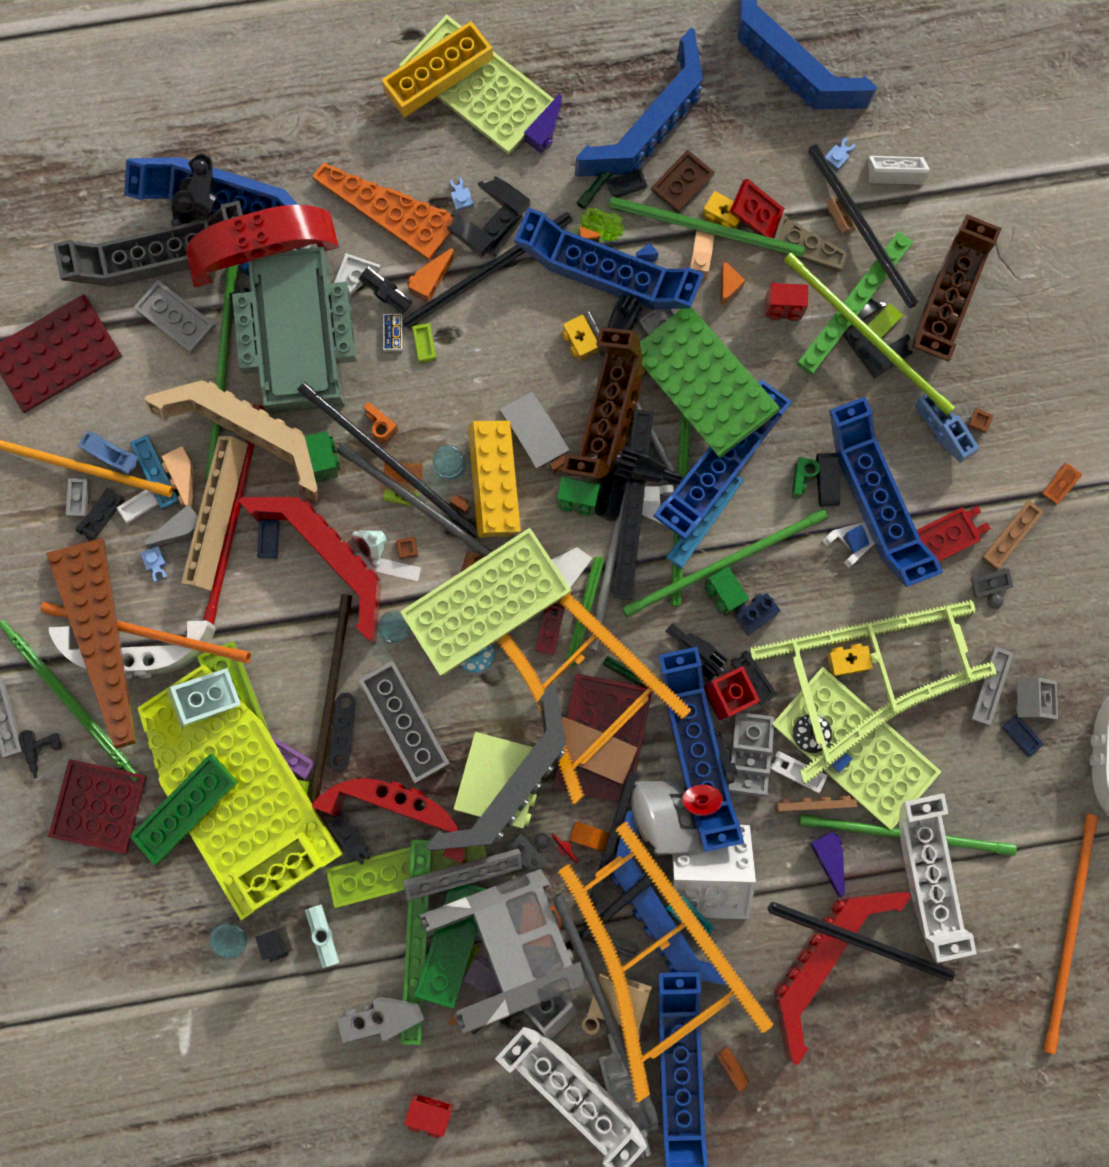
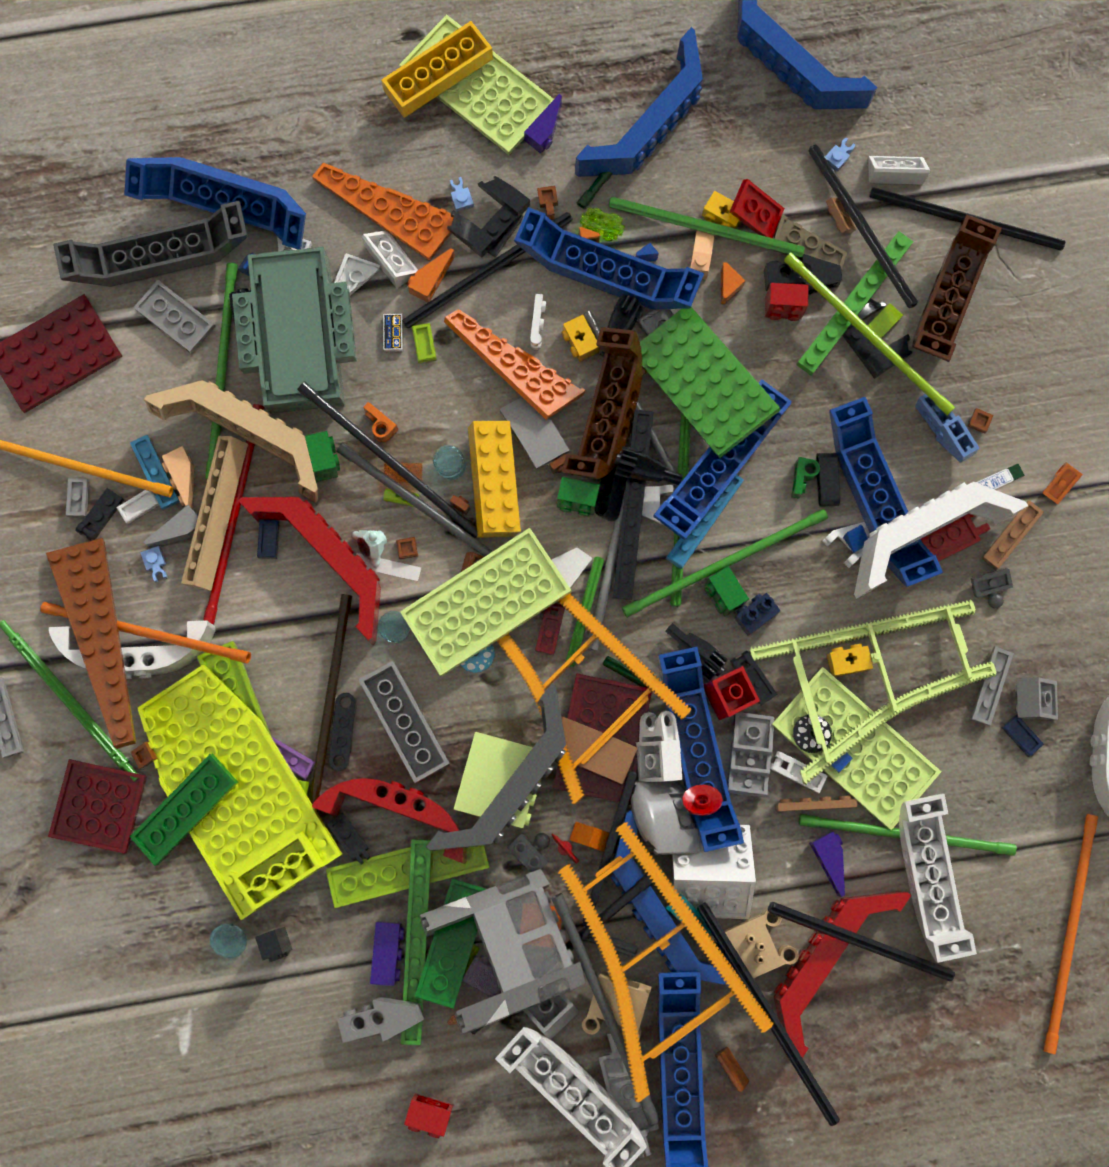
black piece [19,730,62,779] -> none
medium blue arch [77,430,138,475] -> none
light aqua slope [168,668,241,728] -> none
black piece [171,153,217,227] -> none
red slope [186,205,339,287] -> none
light aqua piece [305,904,340,968] -> none
black piece [358,267,413,315] -> none
light grey plate [403,848,522,901] -> none
black tile [607,169,647,198] -> none
reddish brown plate [651,149,715,213] -> none
black hinge [715,732,737,784] -> none
none -> dark orange plate [131,741,158,769]
none -> white slope [362,231,418,289]
none -> dark purple brick [370,921,405,986]
none -> orange wing [444,309,586,420]
none -> white plate [530,294,546,350]
none -> dark orange plate [537,186,558,220]
none -> white brick [636,711,682,782]
none -> black axle [697,902,840,1126]
none -> tan piece [713,908,799,978]
none -> black brick [764,254,842,295]
none -> white slope [854,482,1028,599]
none -> black axle [869,187,1066,251]
none -> sticker [976,464,1025,489]

